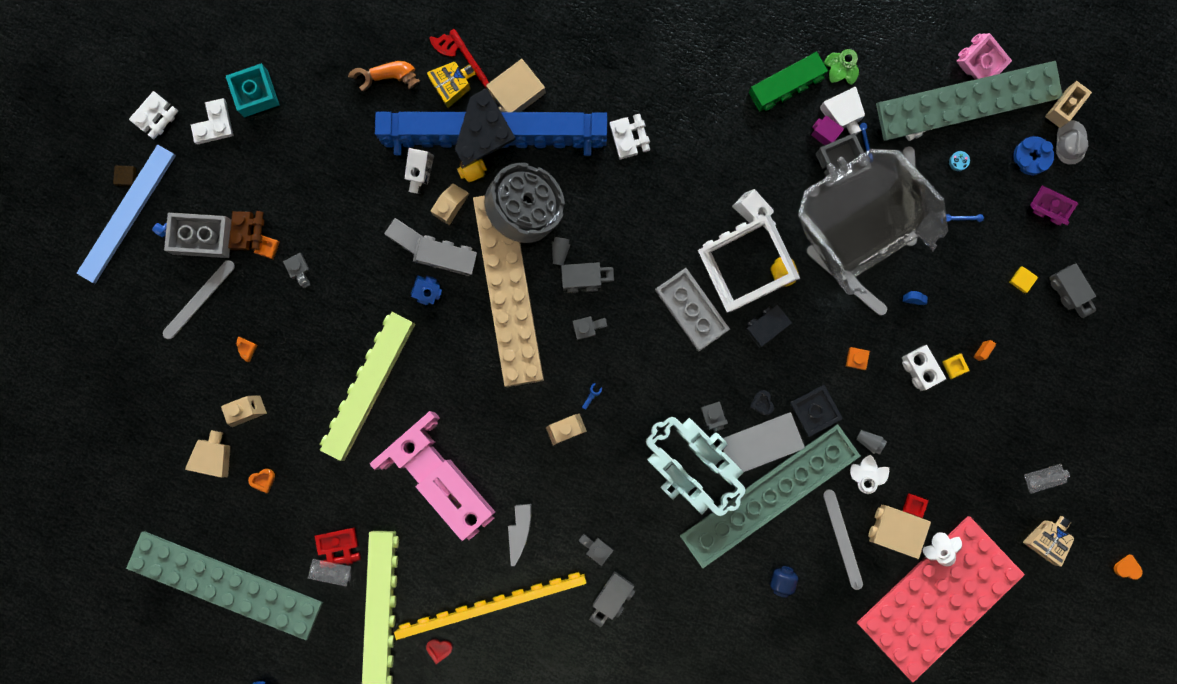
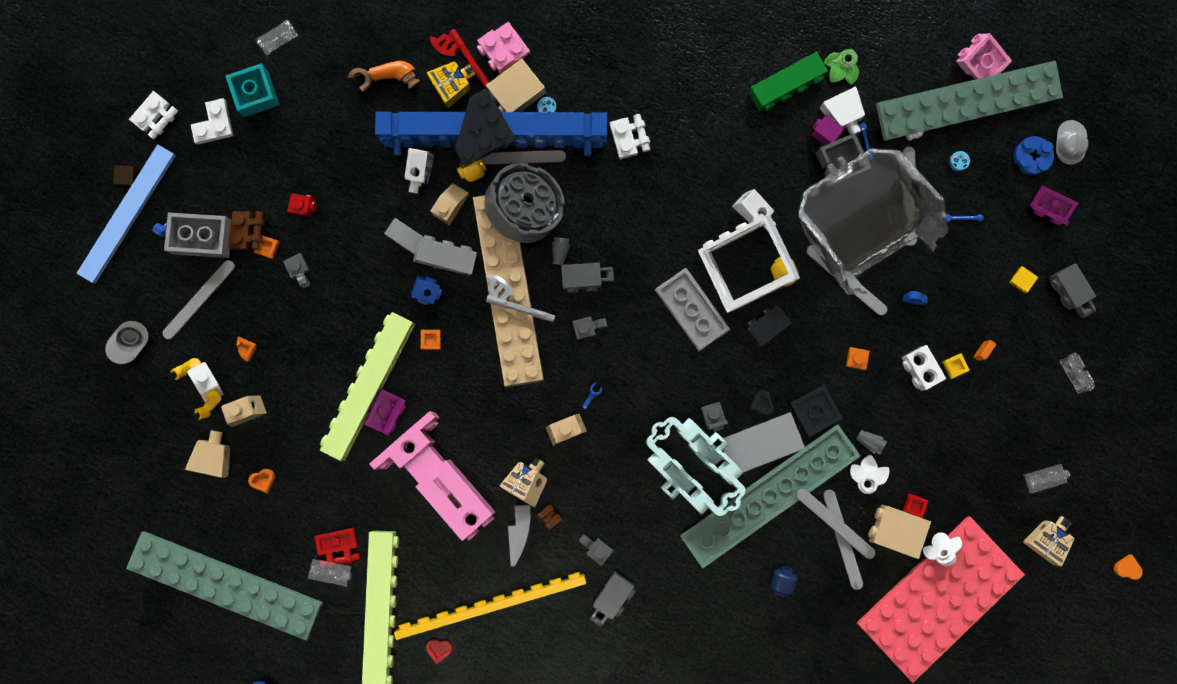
tan brick [1045,81,1092,128] -> none
none -> light grey piece [105,321,148,364]
none -> torso [171,358,224,420]
none -> clear hinge [256,20,298,55]
none -> red bracket [287,193,316,217]
none -> magenta bracket [364,389,405,435]
none -> orange plate [421,330,441,350]
none -> bright pink plate [477,22,530,74]
none -> light grey piece [482,150,566,165]
none -> light grey piece [486,275,555,322]
none -> tan torso [500,457,547,507]
none -> reddish brown wheel [536,504,562,531]
none -> medium azure tile [537,97,556,112]
none -> light grey piece [796,489,875,559]
none -> clear hinge [1059,352,1095,394]

